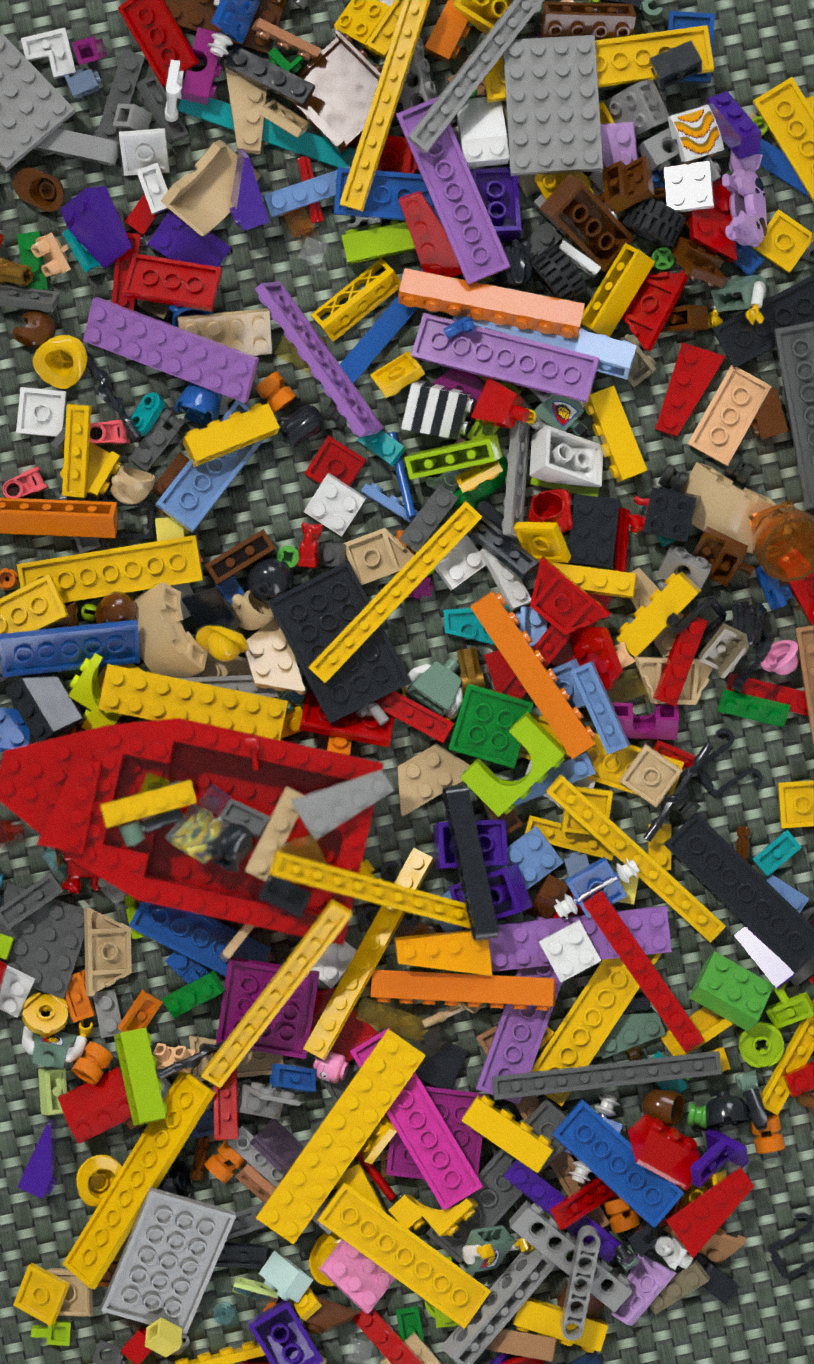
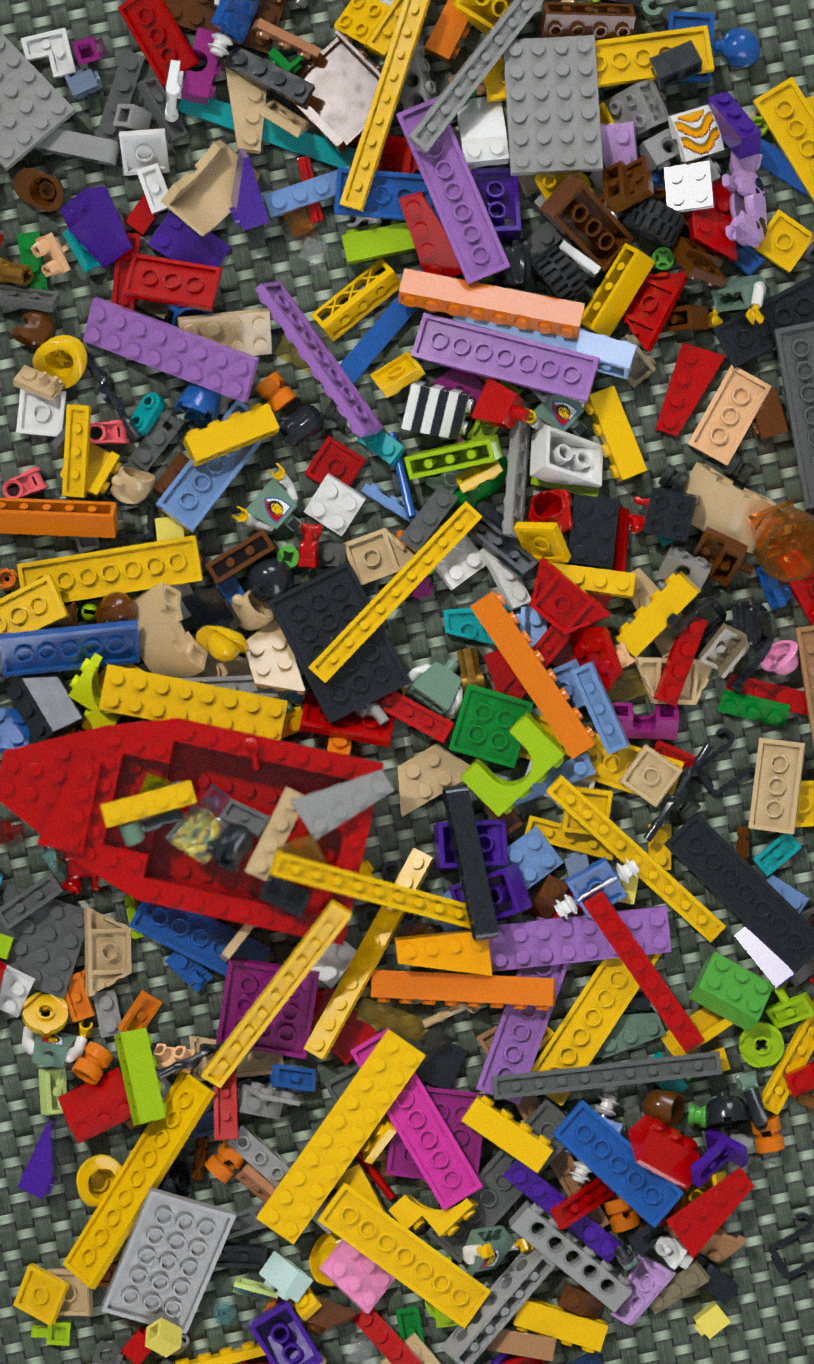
clear plate [100,882,127,905] -> none
green plate [162,970,226,1018] -> none
clear purple tile [250,1118,305,1174] -> none
bright pink head [313,1051,349,1084] -> none
blue arm [443,316,475,339] -> none
white plate [539,920,601,982] -> none
light grey beam [560,1225,600,1340] -> none
dark brown hinge [625,1046,644,1061] -> none
none -> tan plate [13,365,65,402]
none -> torso [232,463,302,532]
none -> light yellow brick [693,1300,731,1339]
none -> blue piece [713,27,761,68]
none -> light grey tile [728,1131,754,1148]
none -> tan plate [748,737,806,834]

